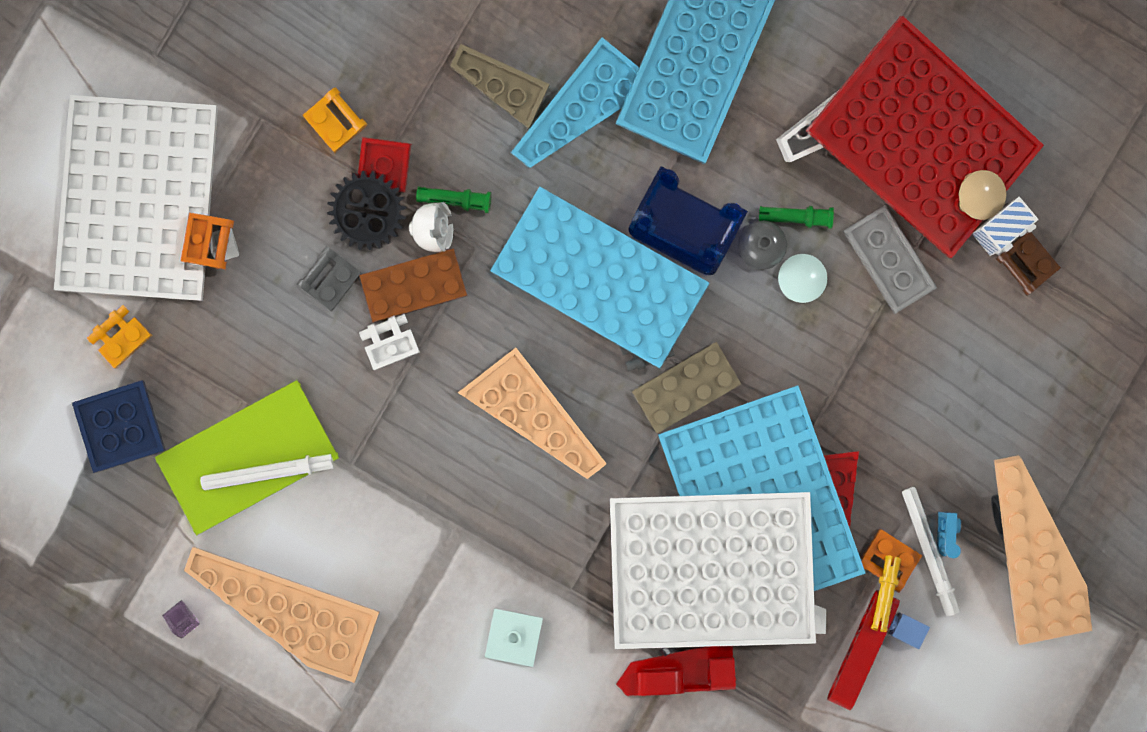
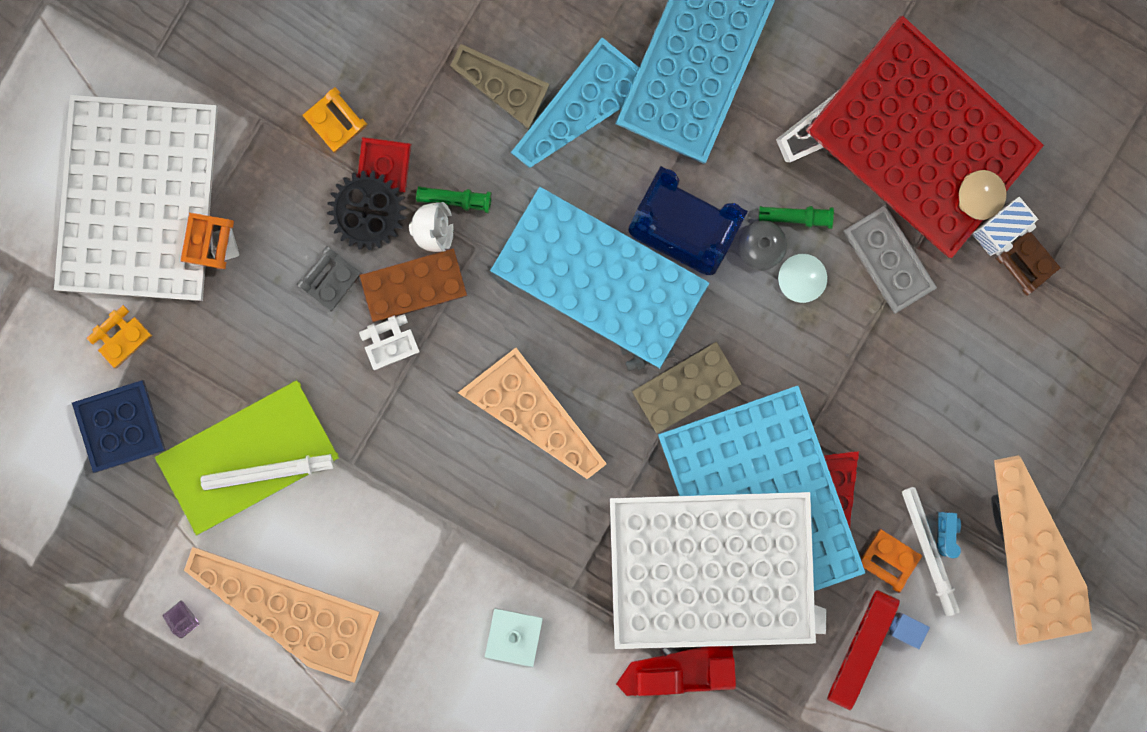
yellow pin [871,555,901,632] -> none

